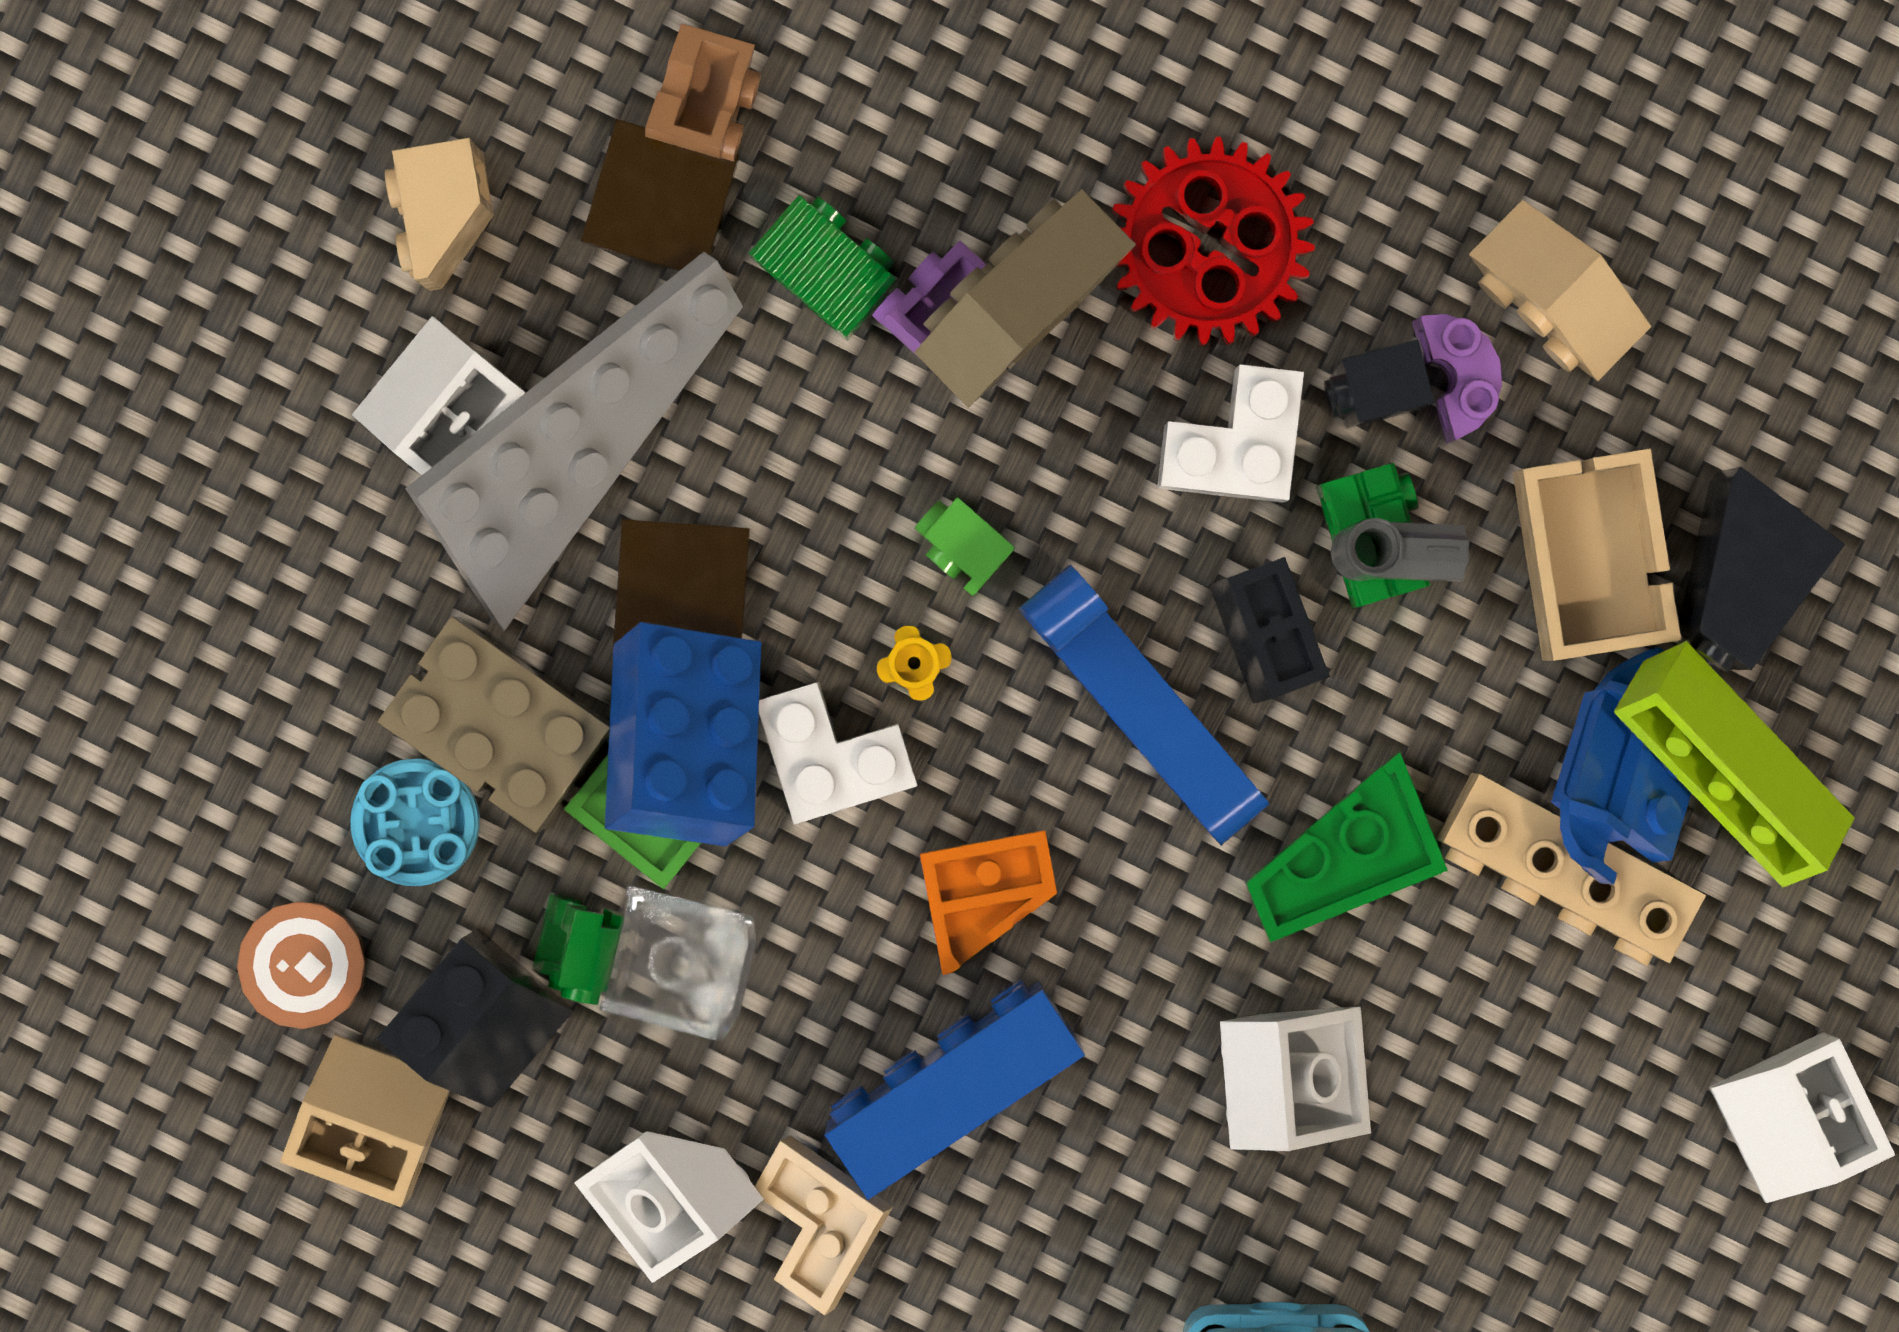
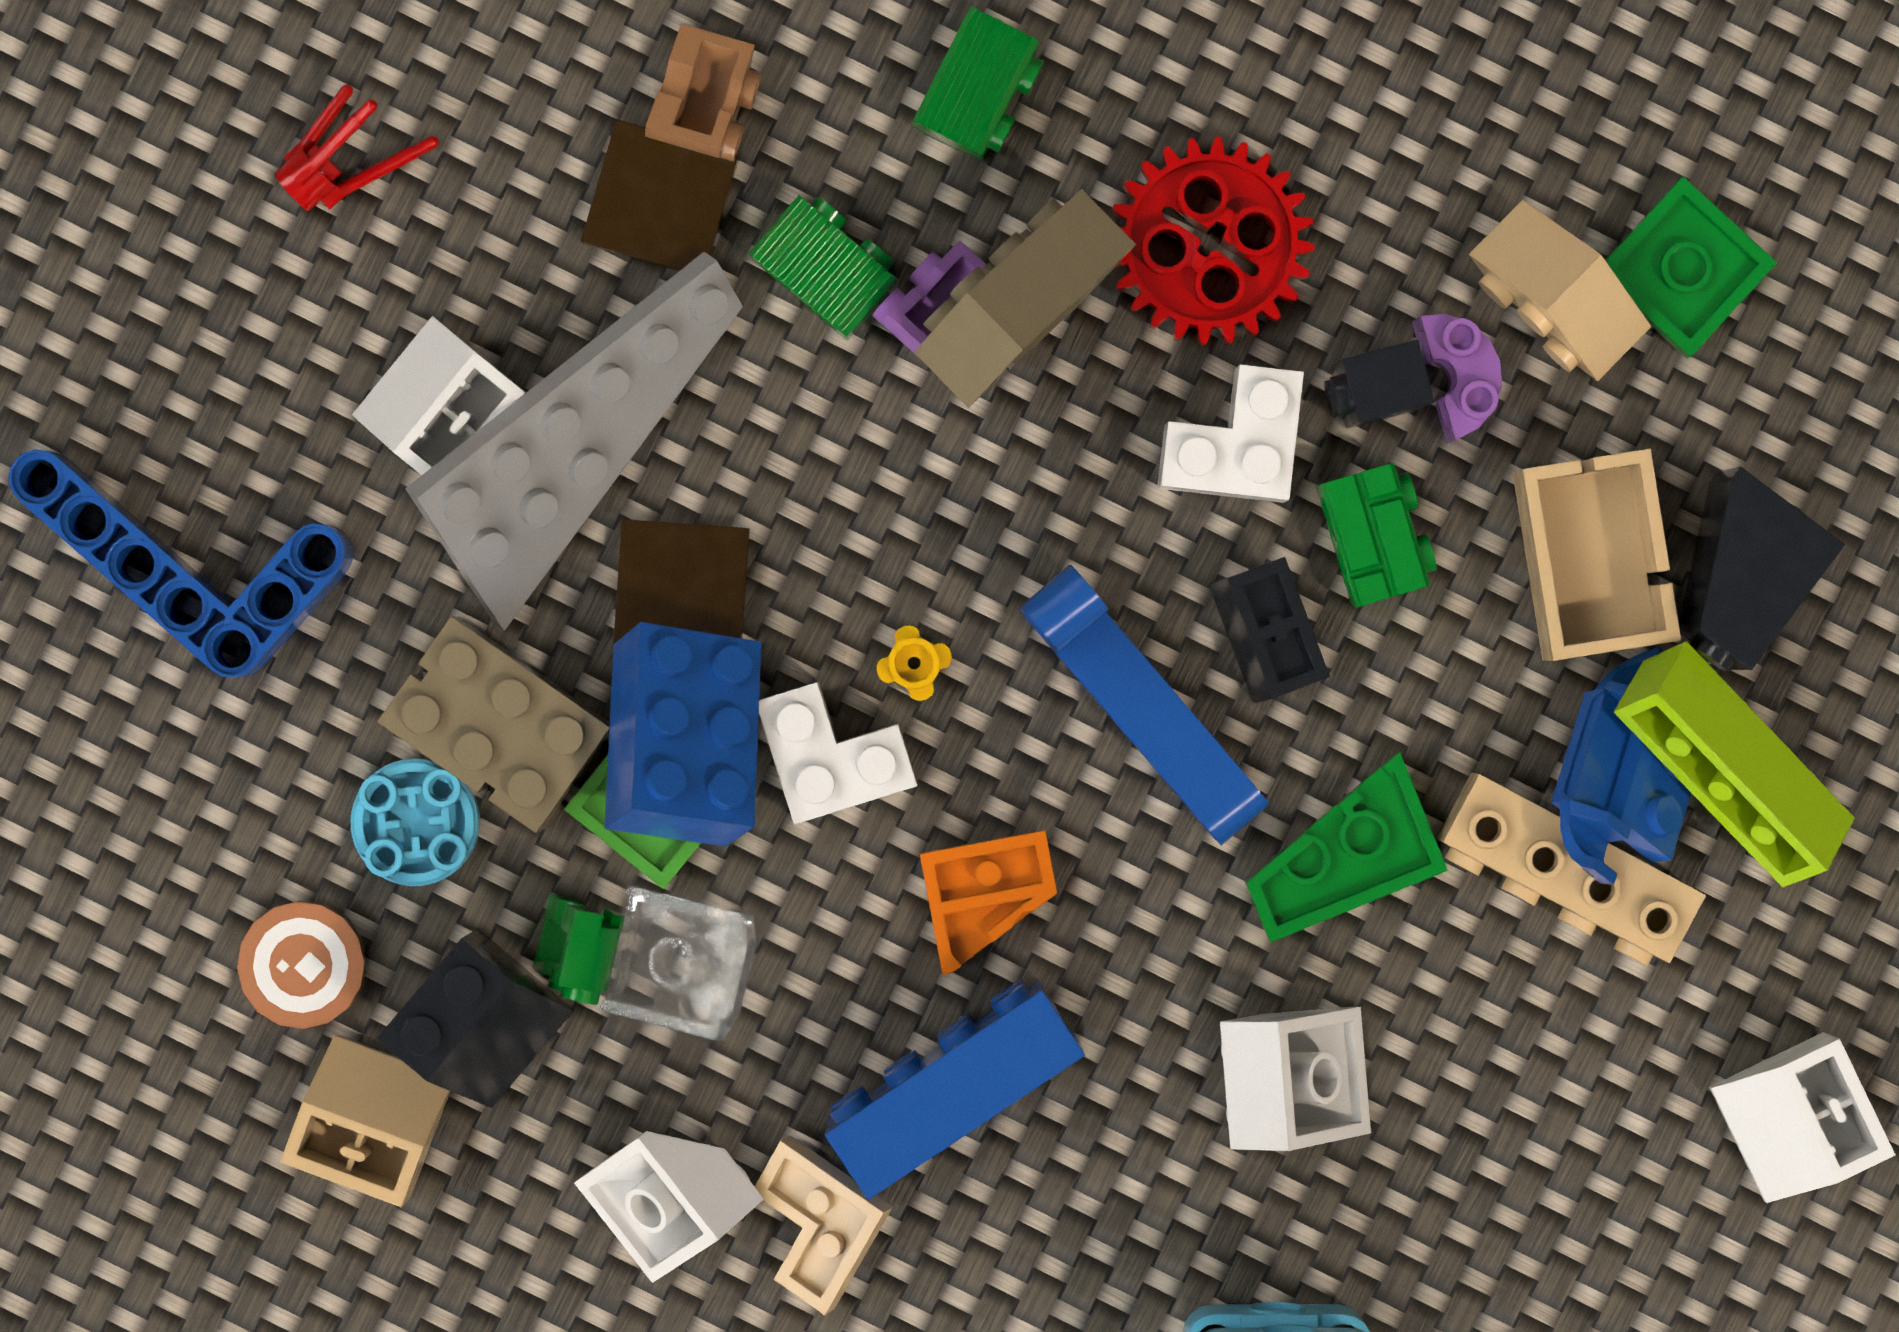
tan slope [385,138,494,291] -> none
bright green brick [914,497,1015,597] -> none
dark grey piece [1331,518,1469,582] -> none
none -> blue beam [9,449,354,678]
none -> red plant [274,84,439,212]
none -> green brick [913,6,1044,161]
none -> green plate [1605,177,1777,359]

